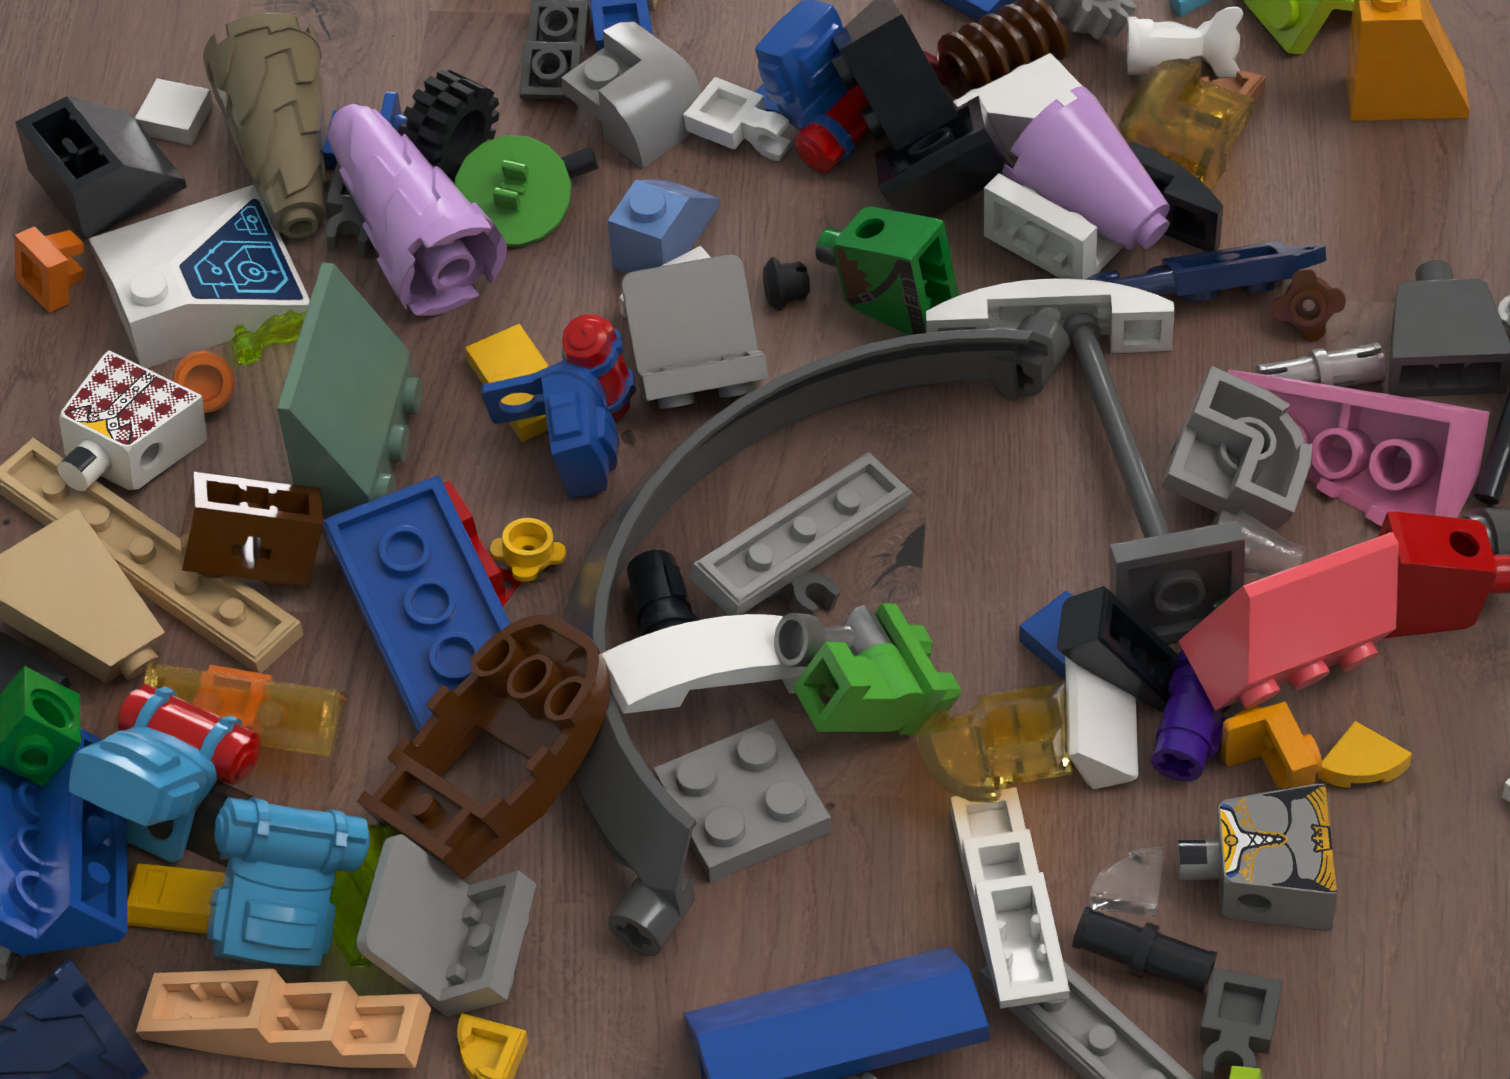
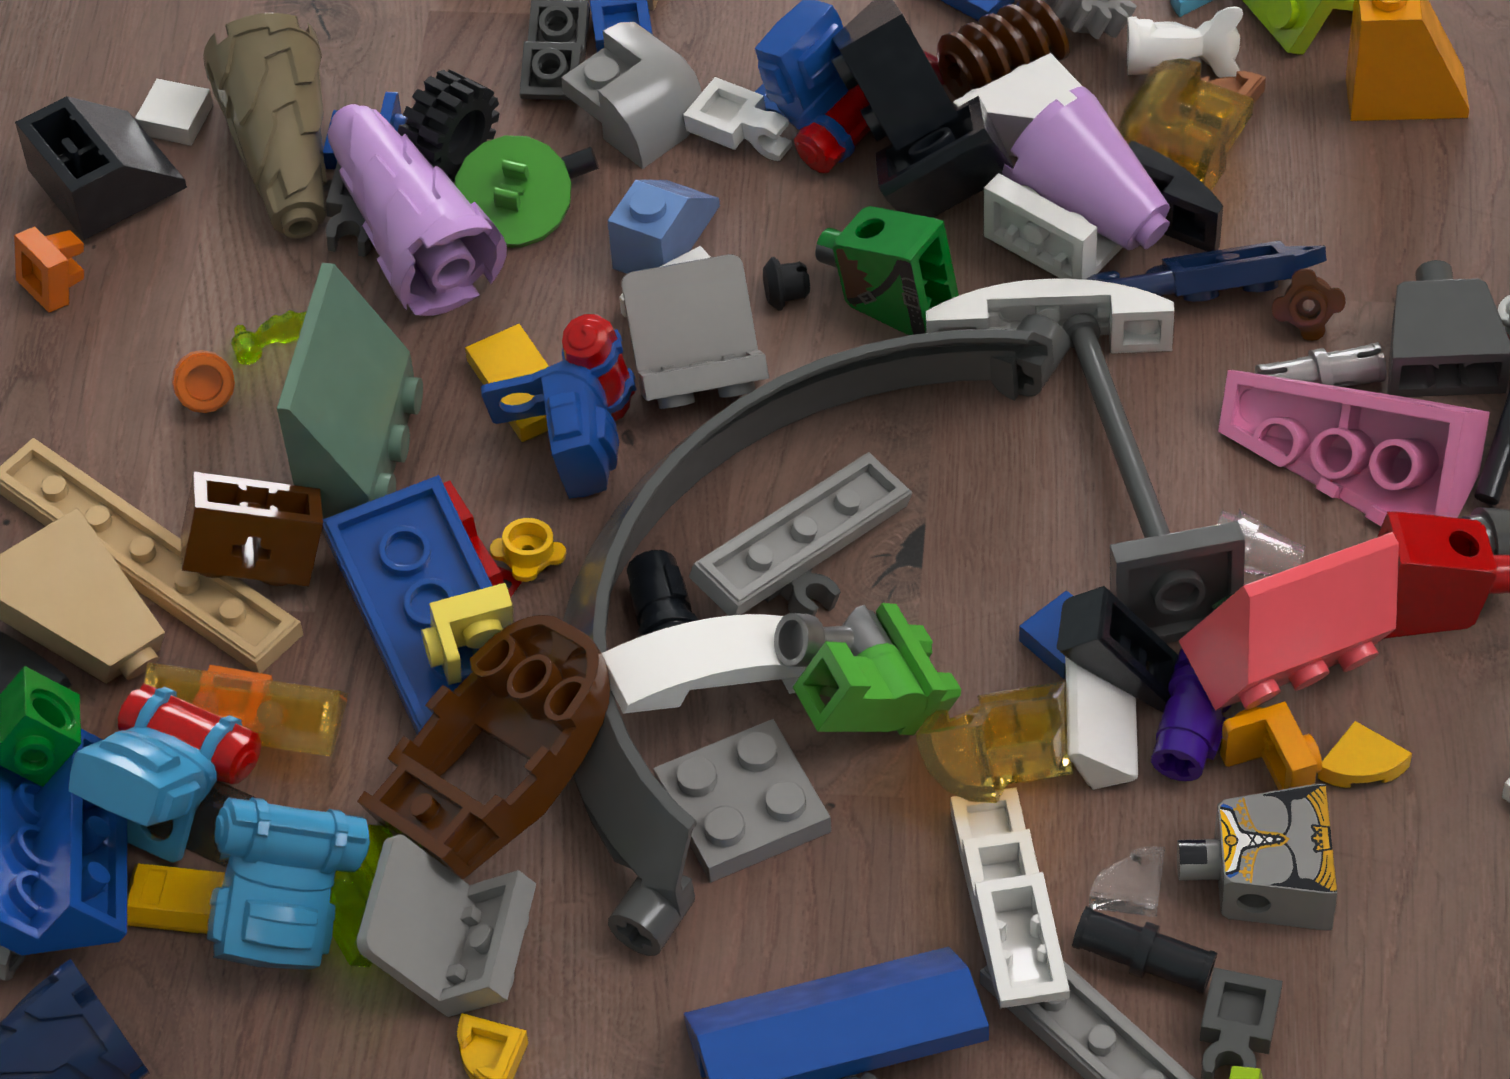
white torso [57,350,207,492] -> none
white slope [88,184,310,369] -> none
light nougat slope [136,969,431,1068] -> none
light grey brick [1160,366,1313,535] -> none
none -> light yellow bracket [421,583,513,685]

